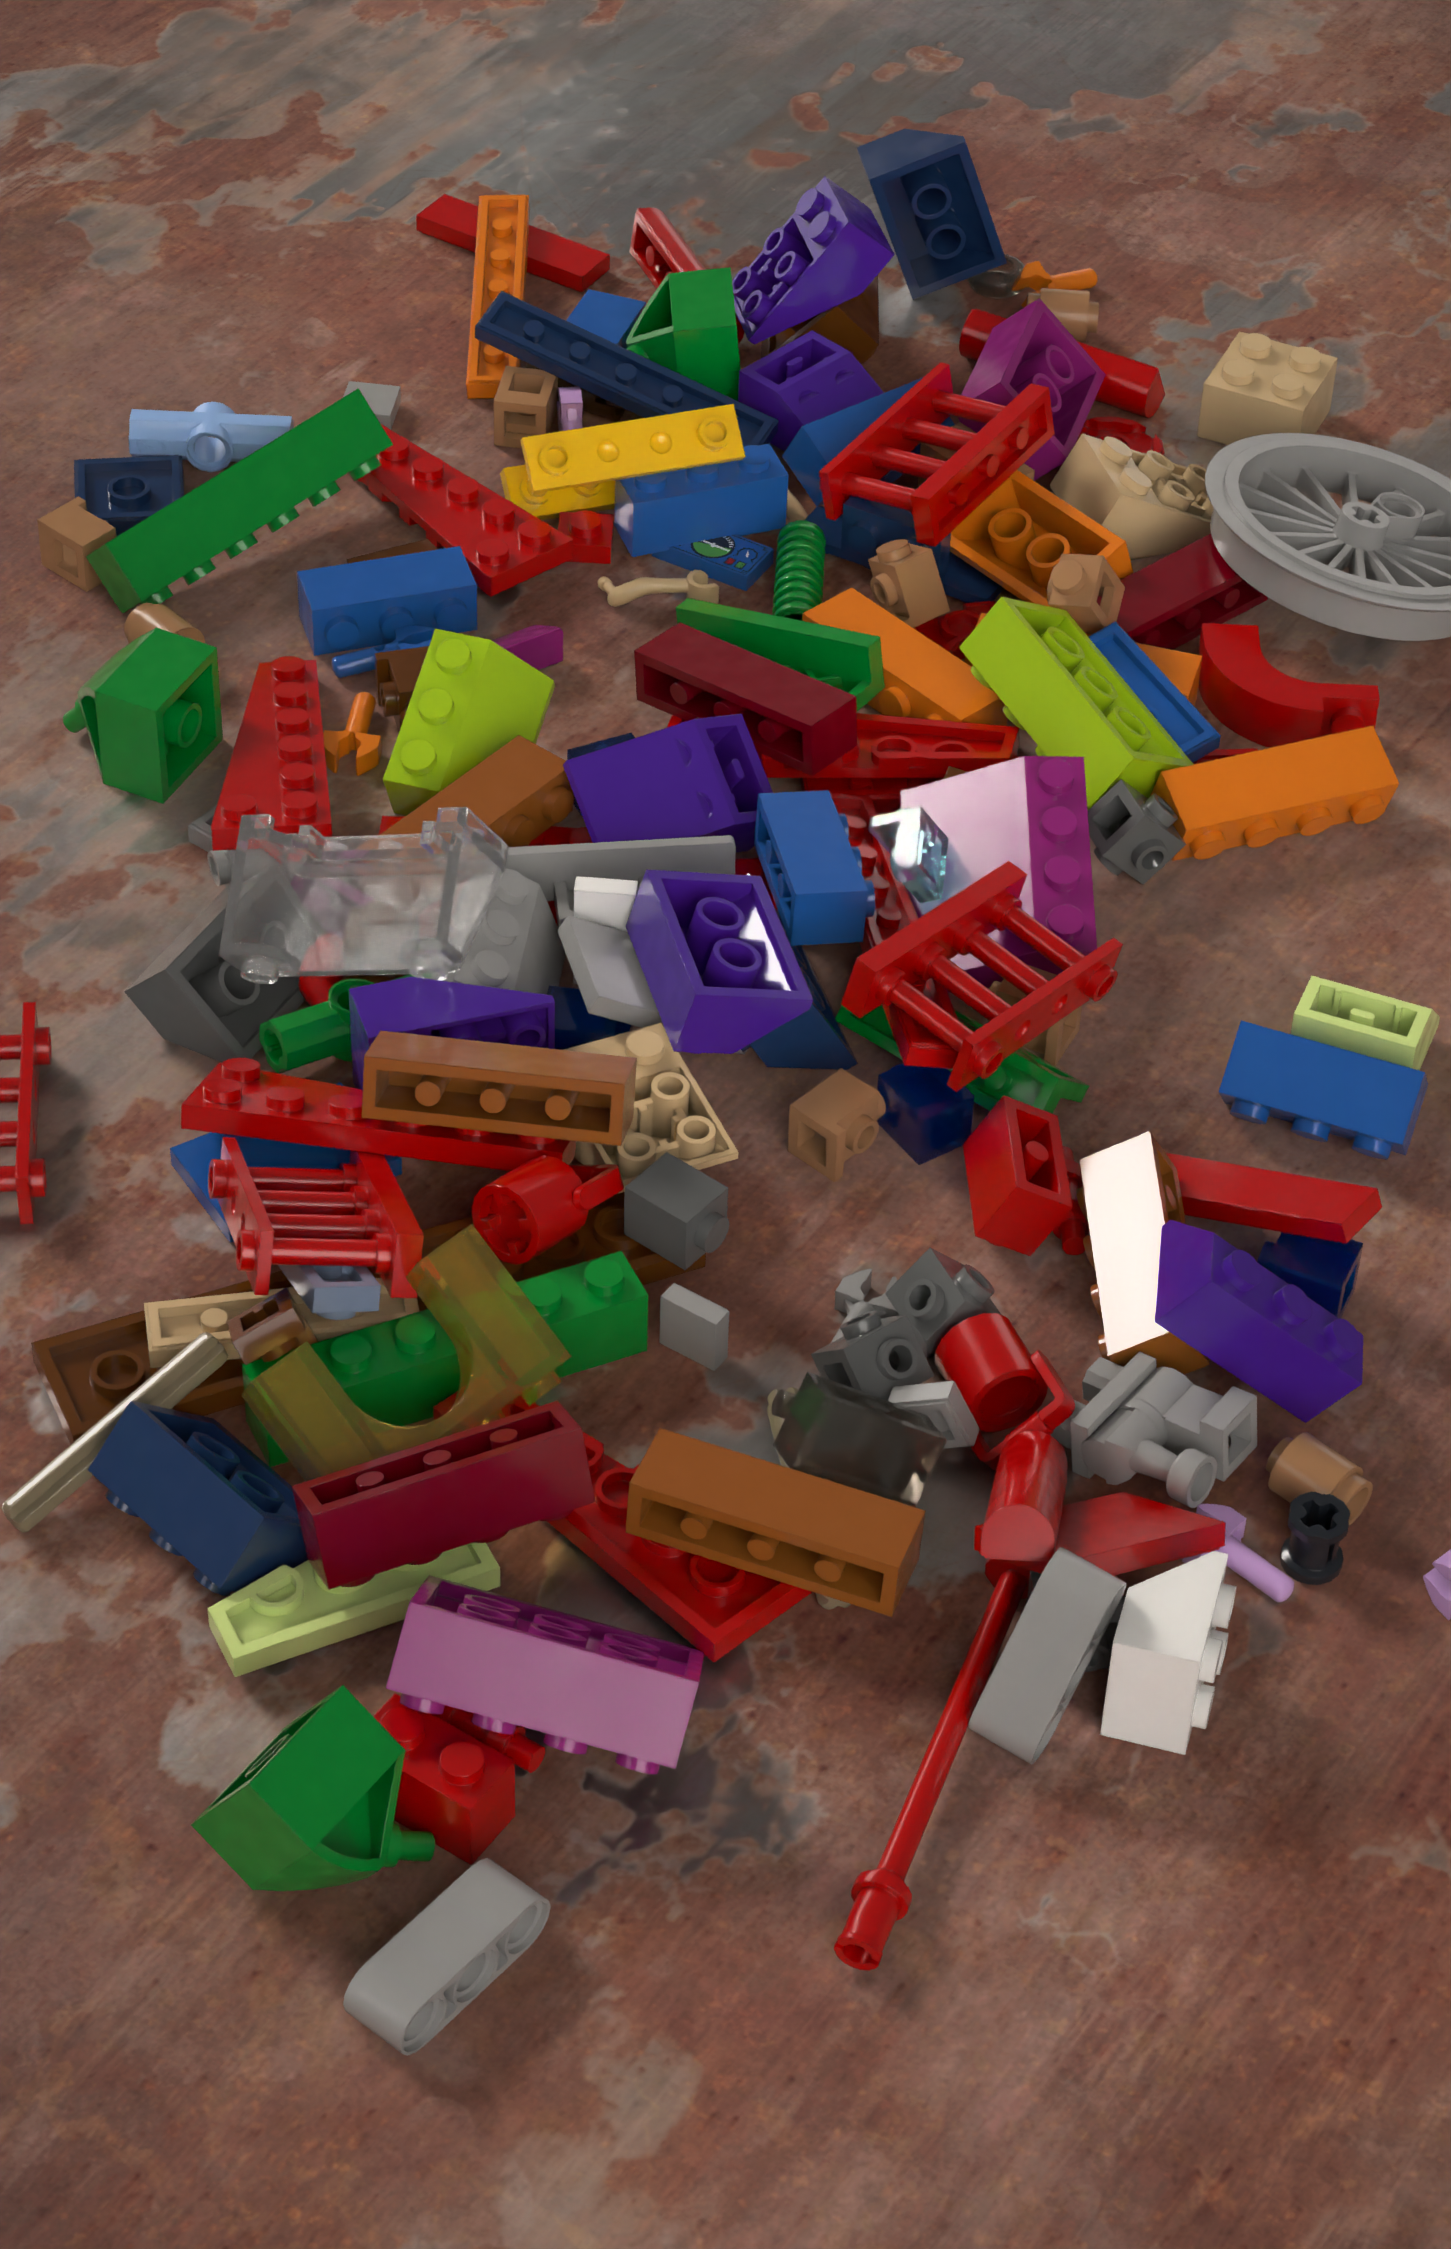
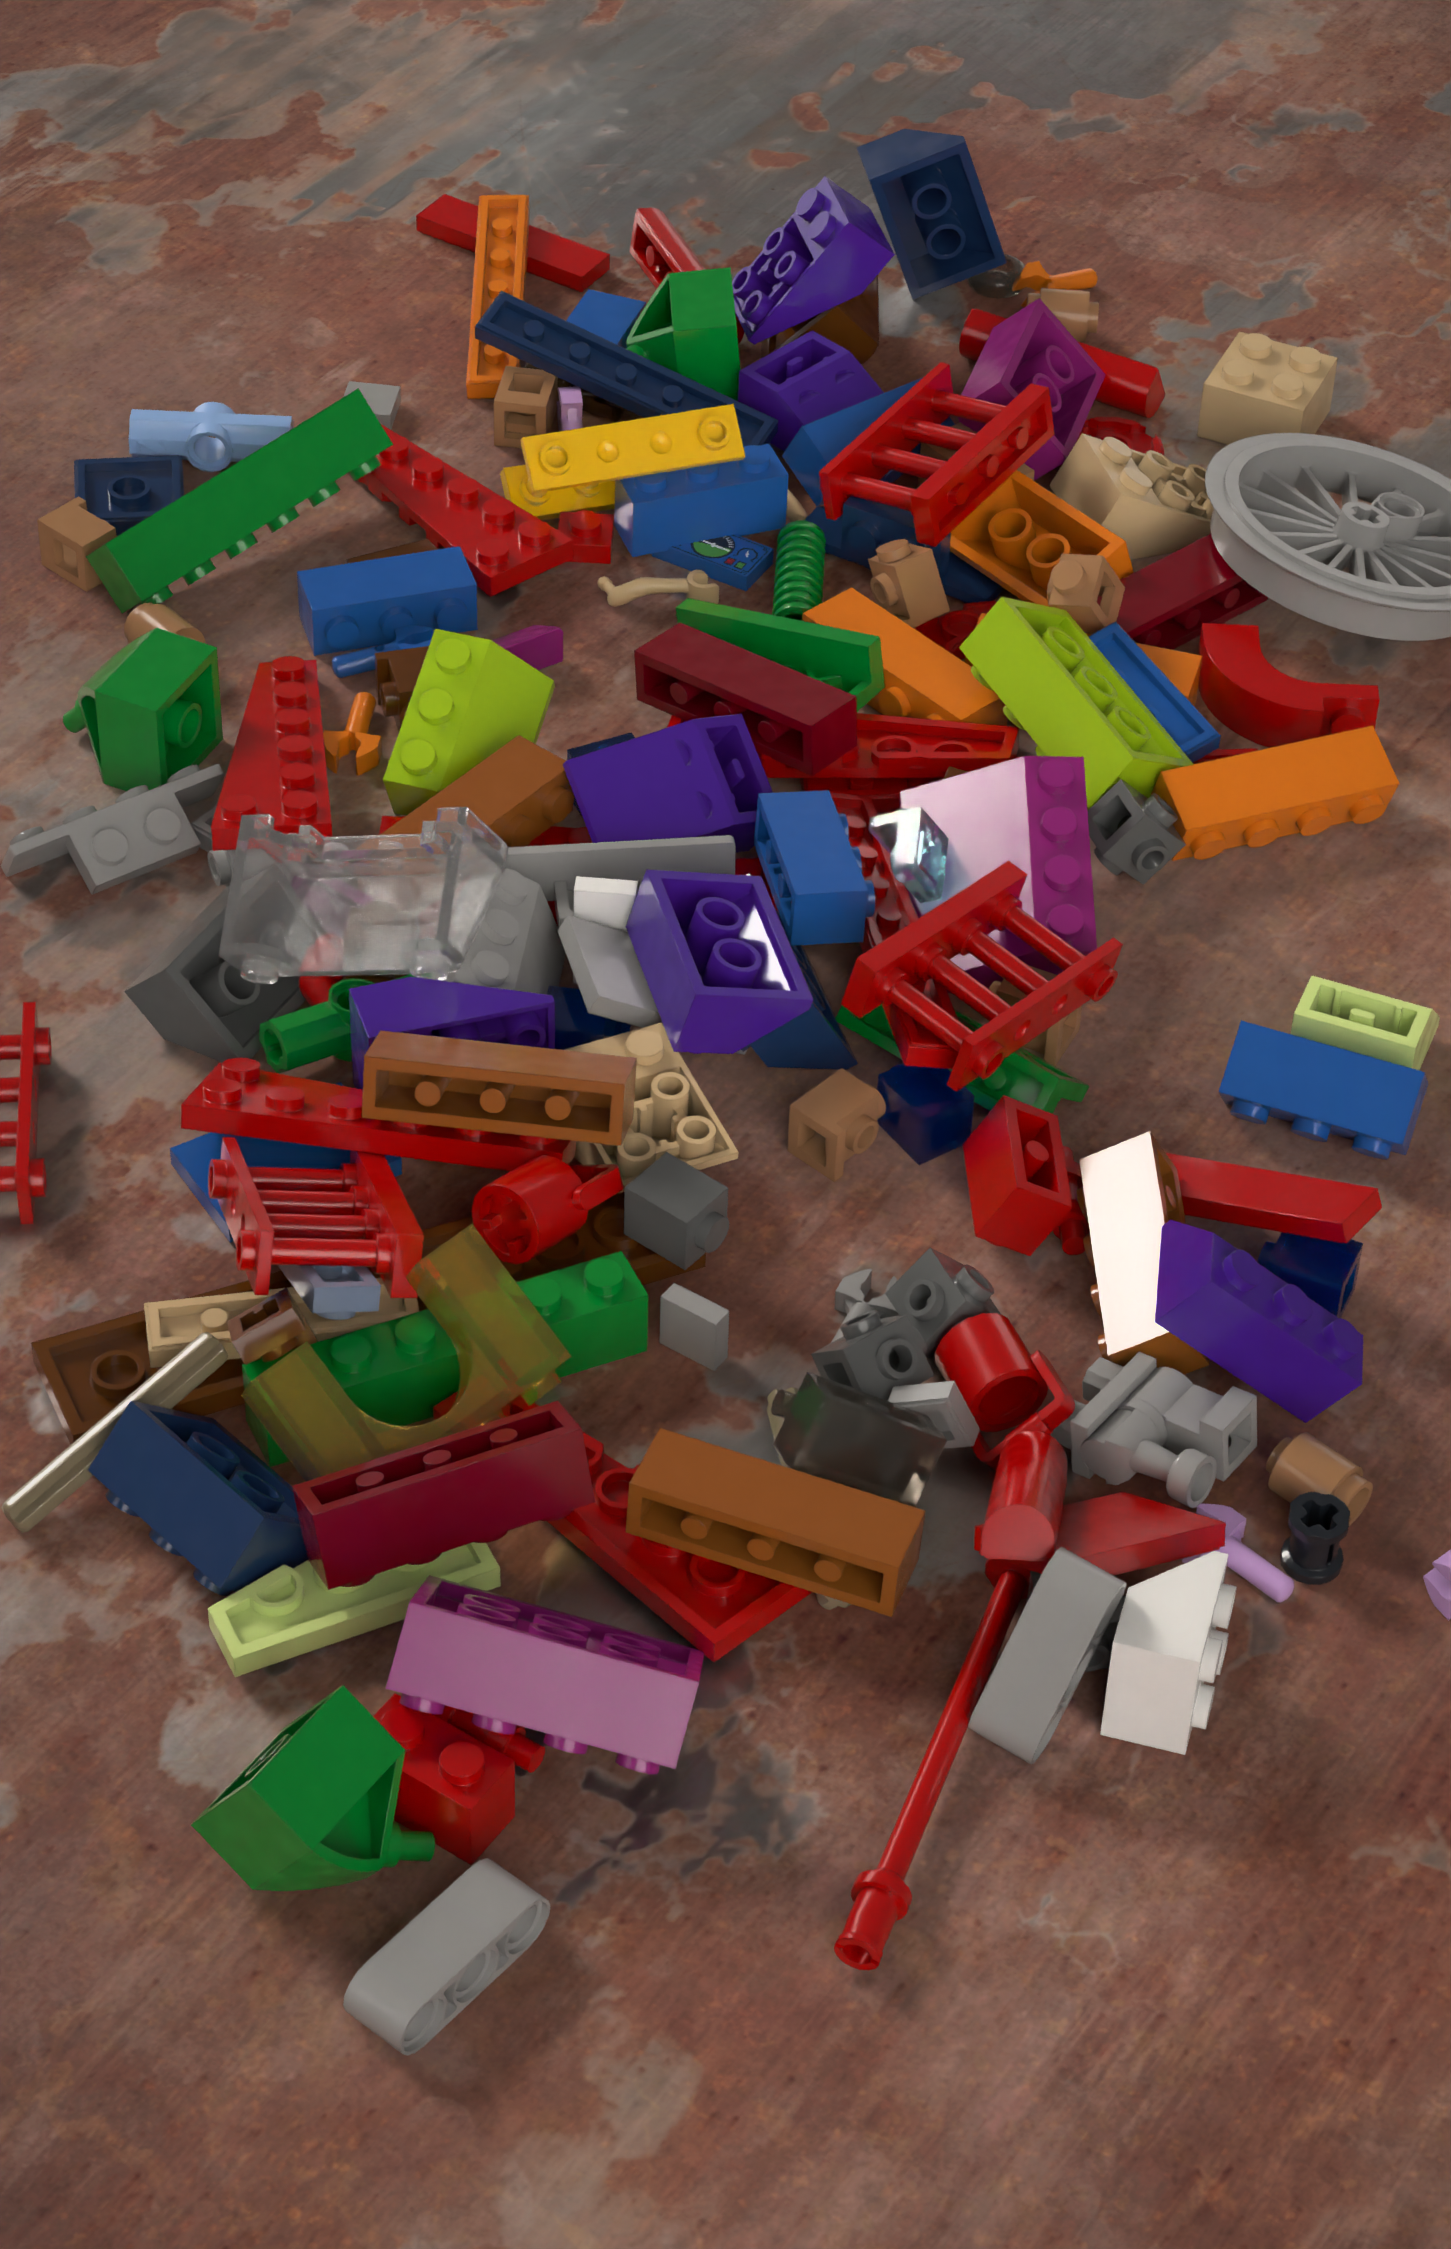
none -> light grey bracket [1,764,225,895]

